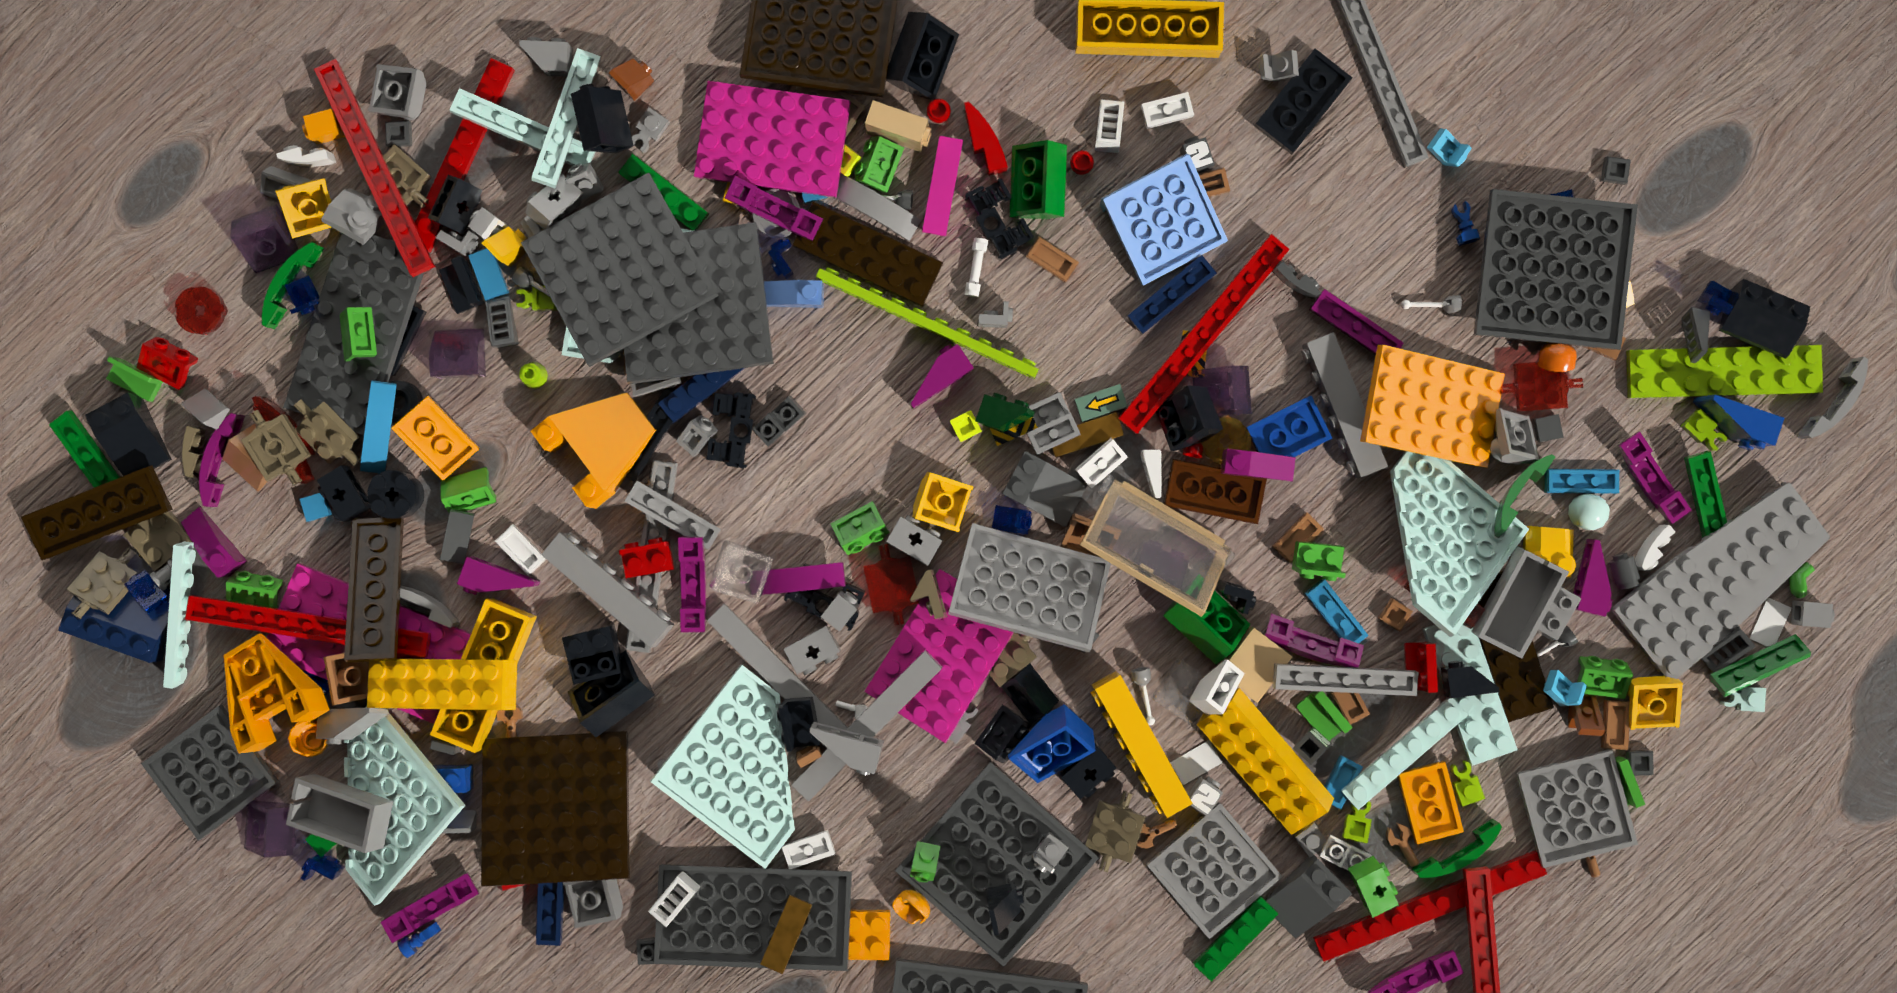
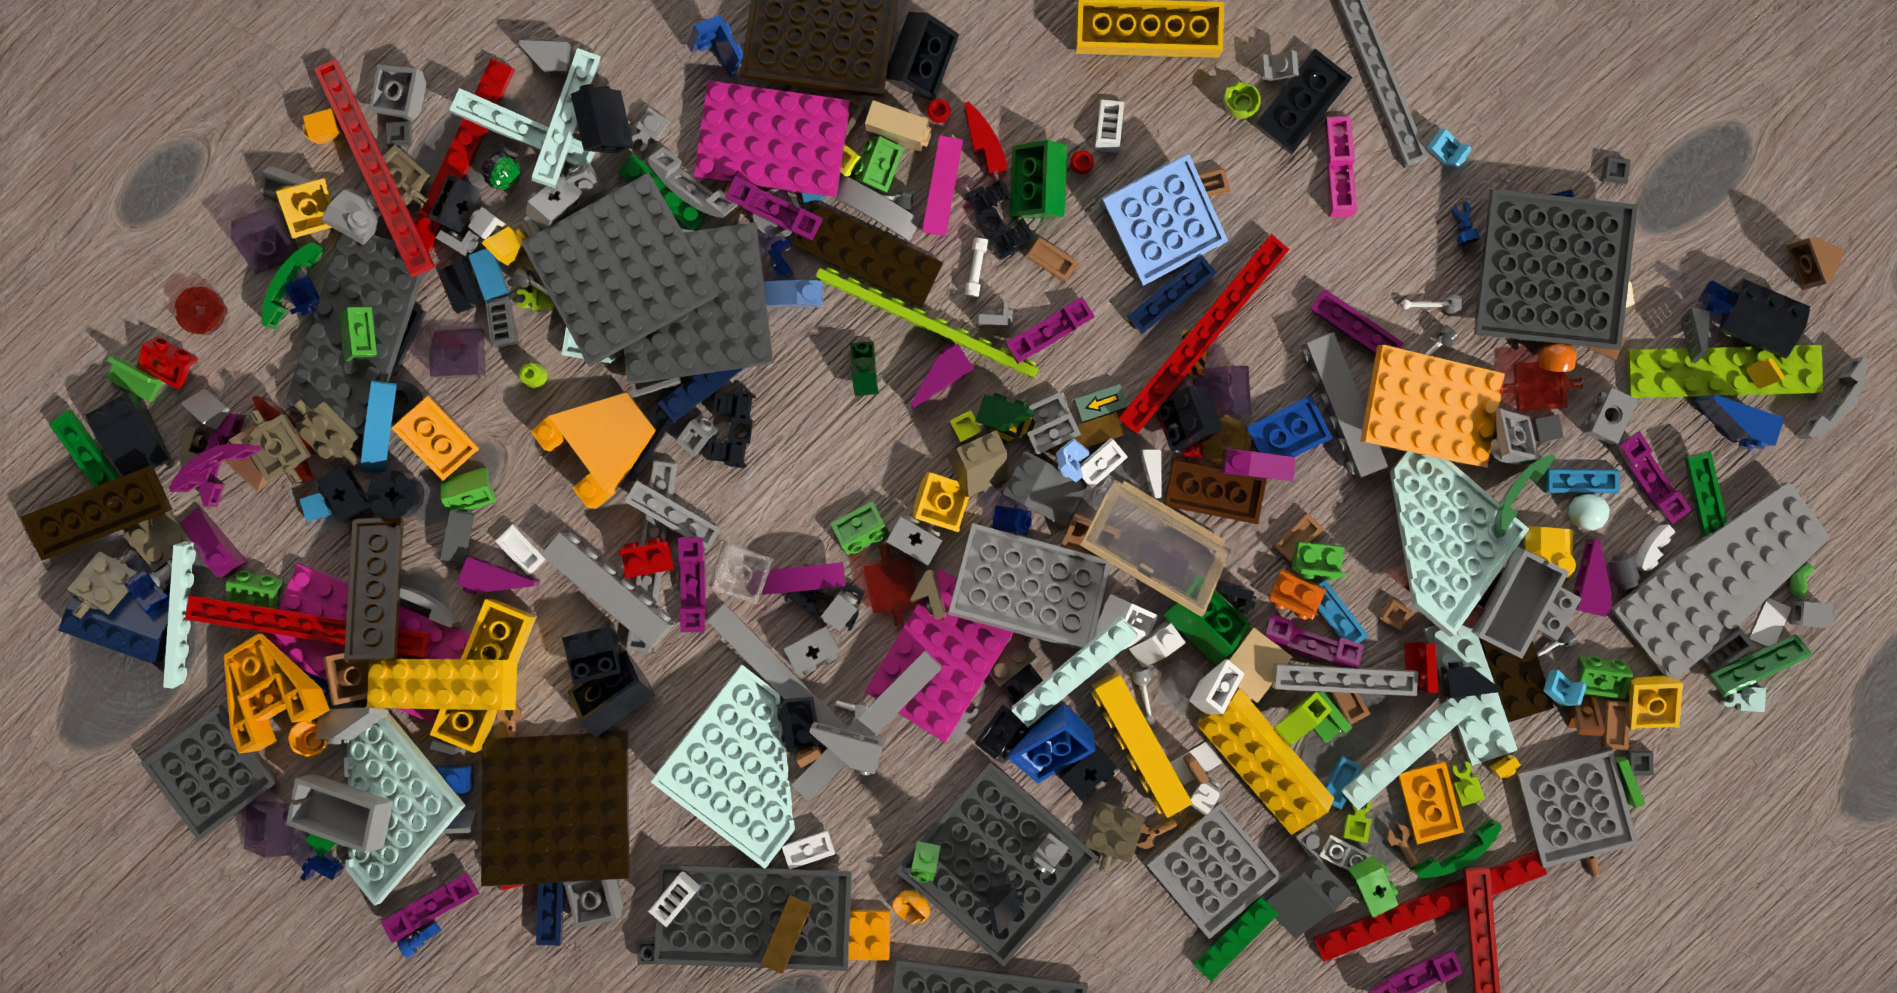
white slope [276,145,336,167] -> none
dark orange slope [609,58,654,101] -> none
dark grey slope [752,396,807,447] -> none
white plate [1141,92,1194,129] -> none
brick [1180,136,1215,174] -> none
dark grey slope [1272,261,1321,299] -> none
dark grey brick [1293,727,1332,765] -> none
lime plate [1680,409,1727,451] -> none
none -> magenta slope [169,444,262,492]
none -> green piece [481,151,521,190]
none -> light grey slope [647,147,737,218]
none -> blue bracket [687,15,743,77]
none -> dark green slope [850,341,879,396]
none -> dark tan slope [946,430,1008,498]
none -> magenta slope [1005,297,1095,364]
none -> light aqua plate [1012,616,1138,727]
none -> light blue bracket [1056,439,1089,482]
none -> white slope [1094,594,1158,651]
none -> white slope [1128,620,1185,668]
none -> medium nougat tile [1183,753,1209,784]
none -> lime hair [1223,82,1261,119]
none -> orange bracket [1268,569,1326,620]
none -> lime slope [1273,691,1332,746]
none -> dark pink slope [1325,116,1357,218]
none -> dark grey hinge [1424,325,1459,356]
none -> yellow plate [1488,754,1521,779]
none -> light grey brick [1583,388,1638,445]
none -> yellow slope [1746,358,1784,388]
none -> medium nougat slope [1786,236,1845,290]

